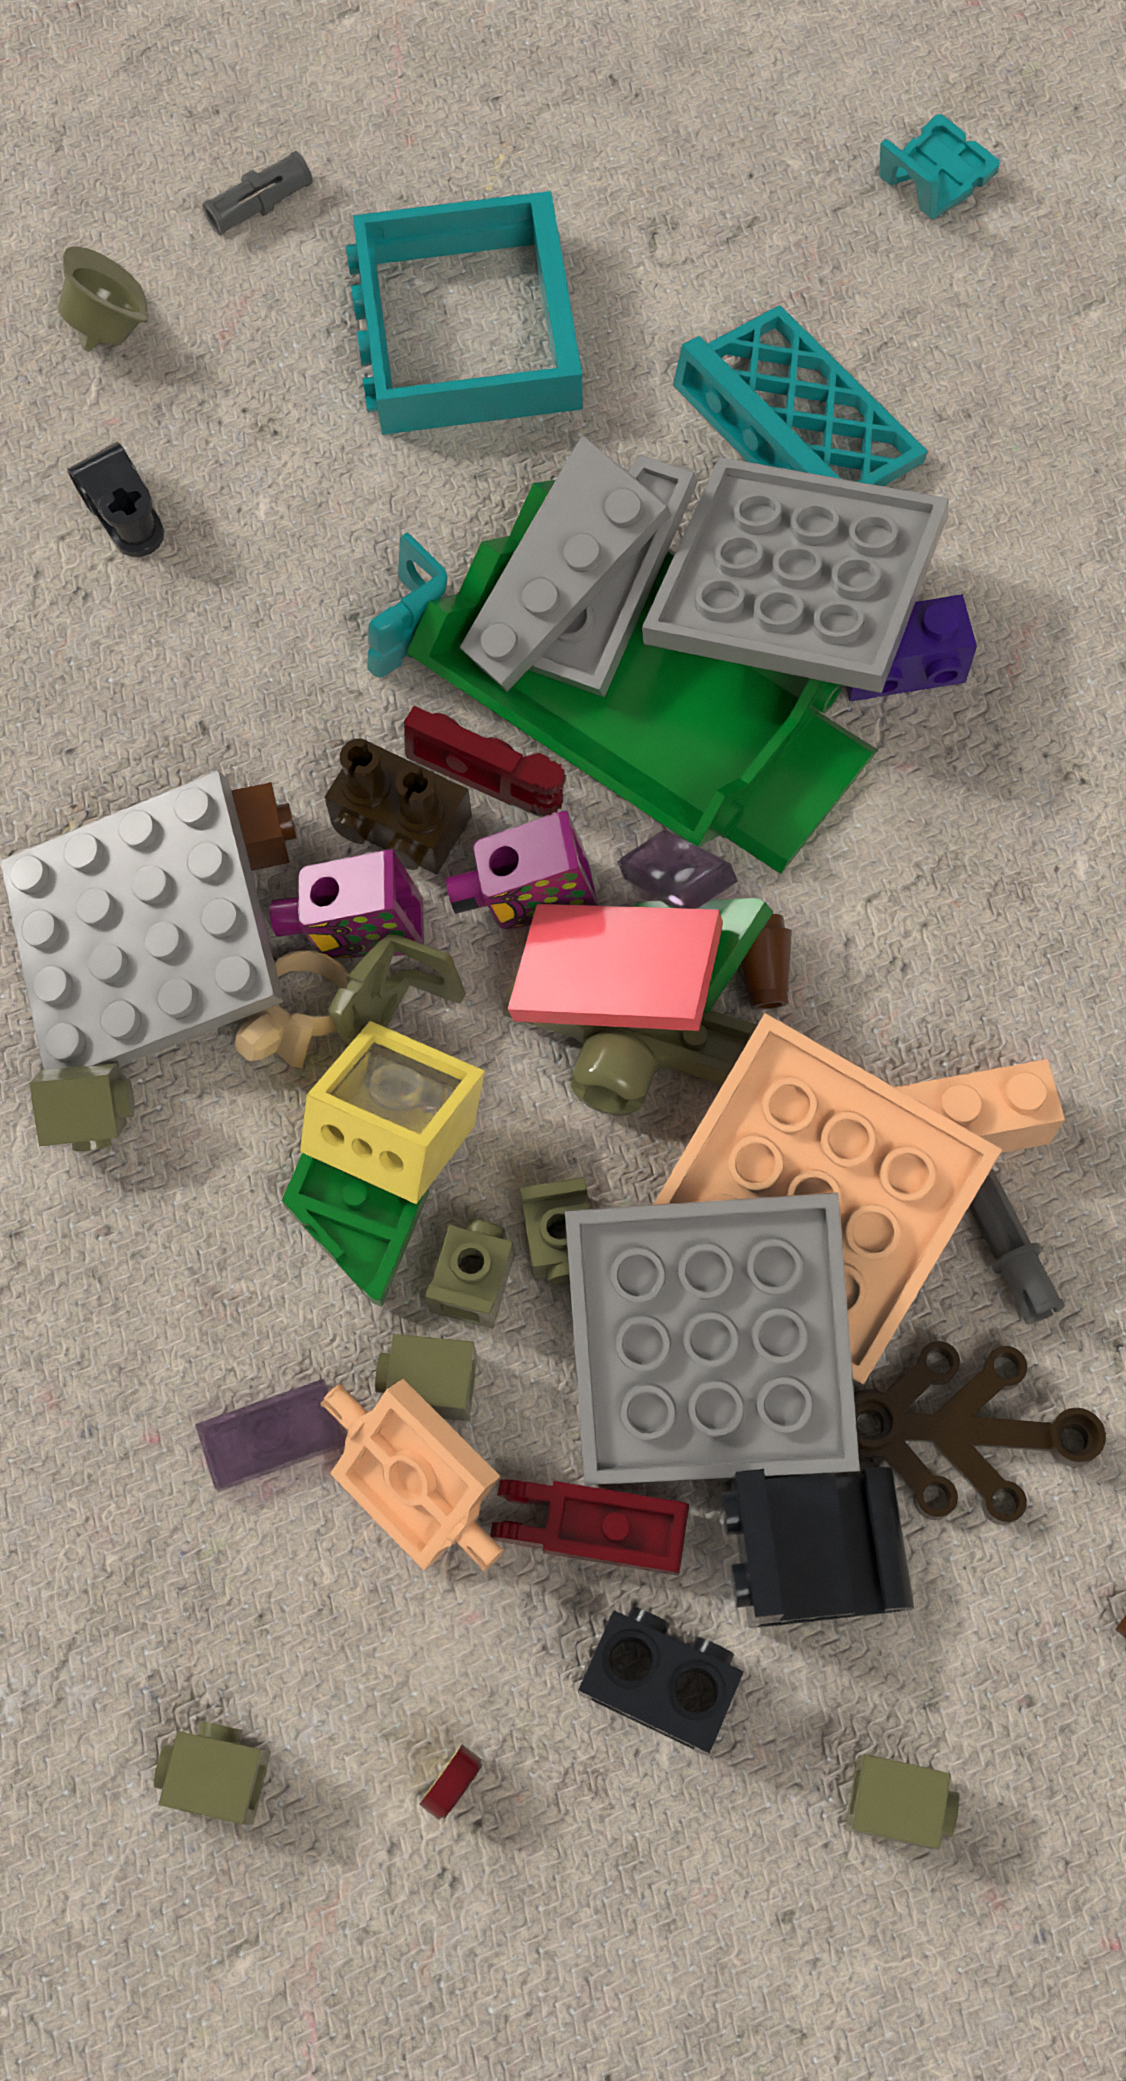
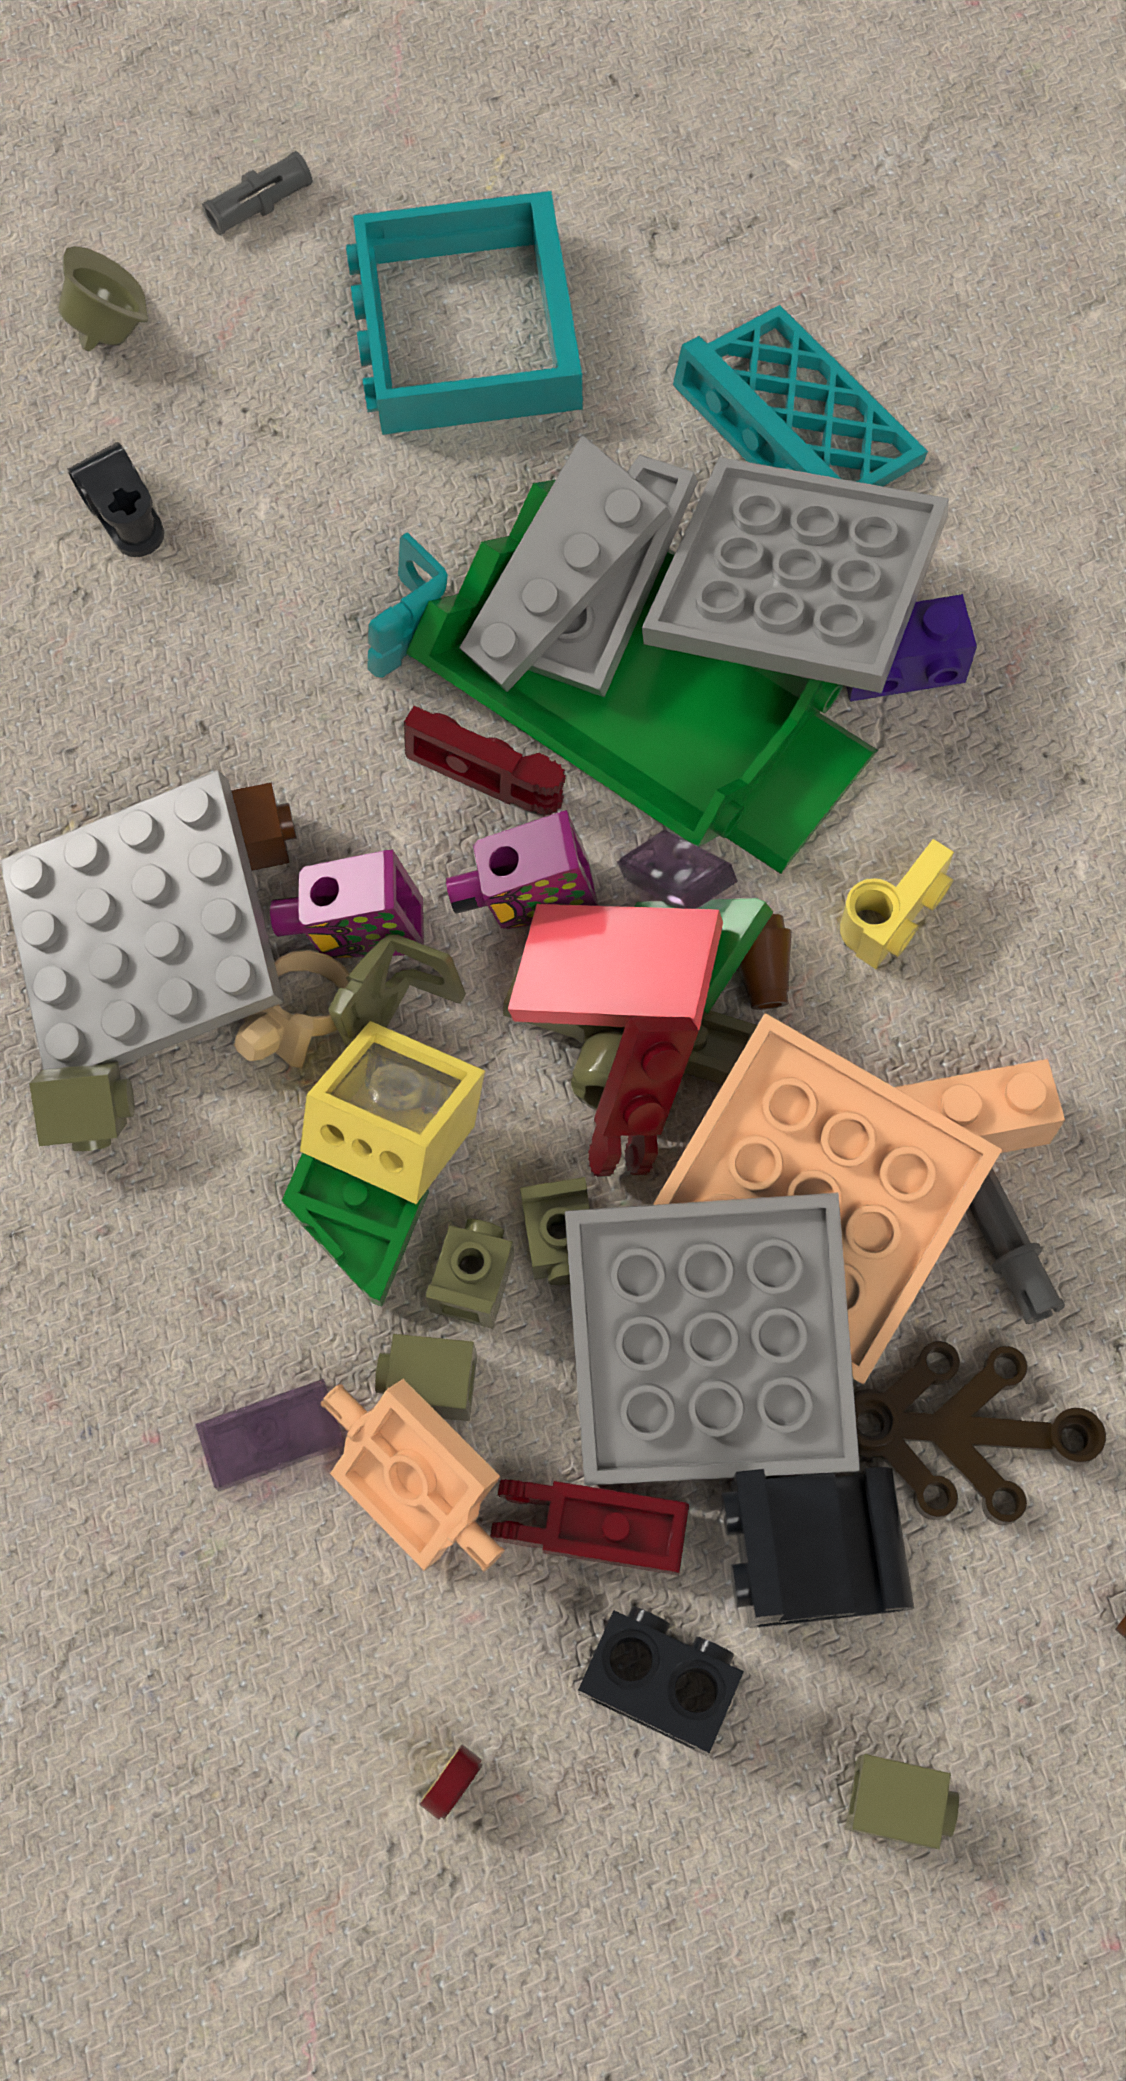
olive brick [154,1721,271,1825] -> none
dark brown brick [324,738,472,875] -> none
teal piece [879,114,999,220] -> none
none -> dark red hinge [588,1017,699,1177]
none -> light yellow plate [840,839,954,969]

